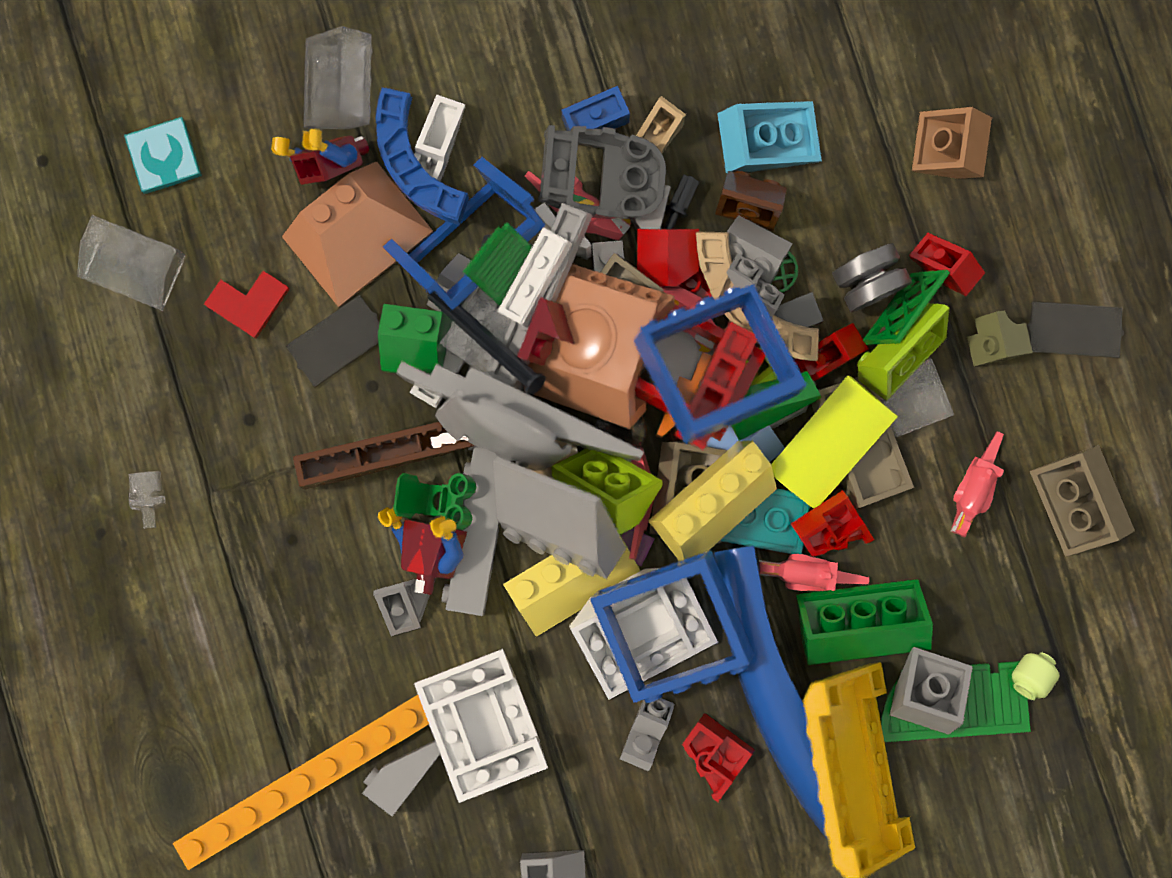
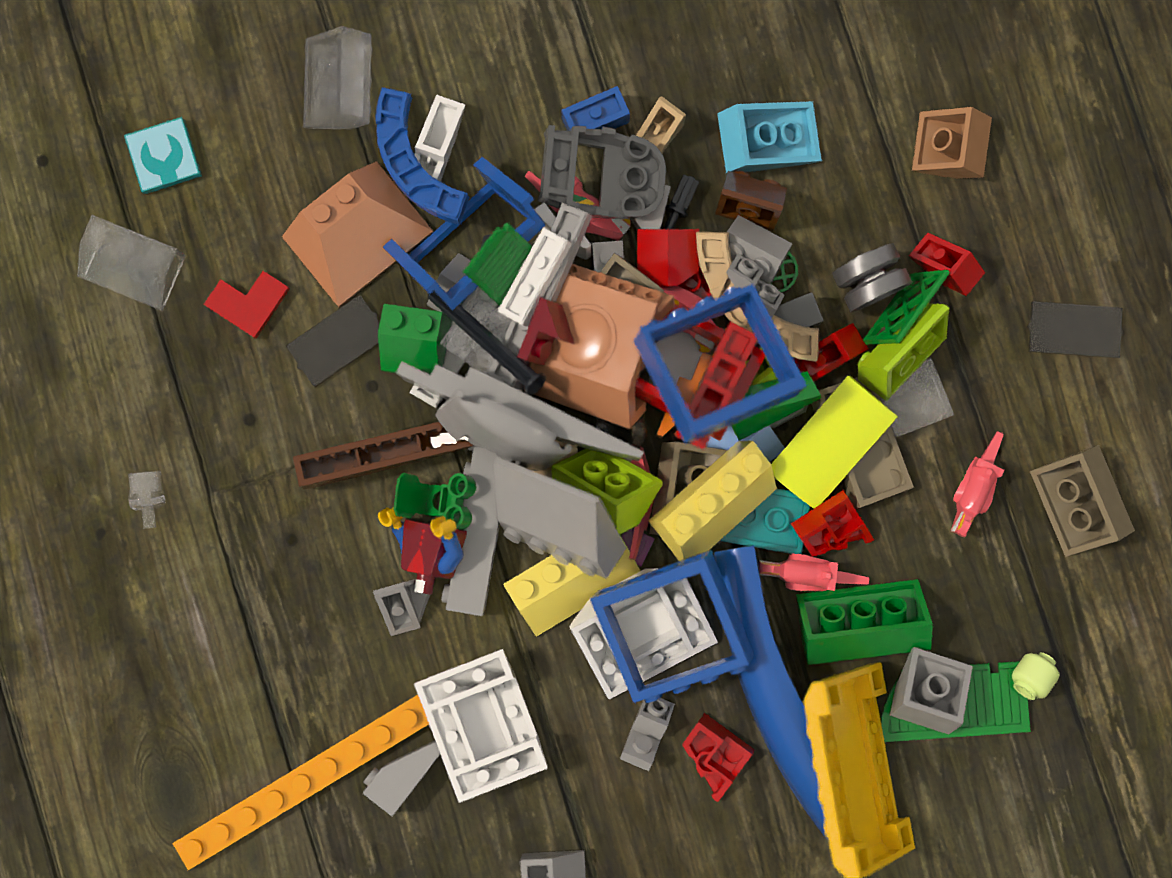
torso [271,129,369,185] -> none
olive brick [967,310,1033,367] -> none

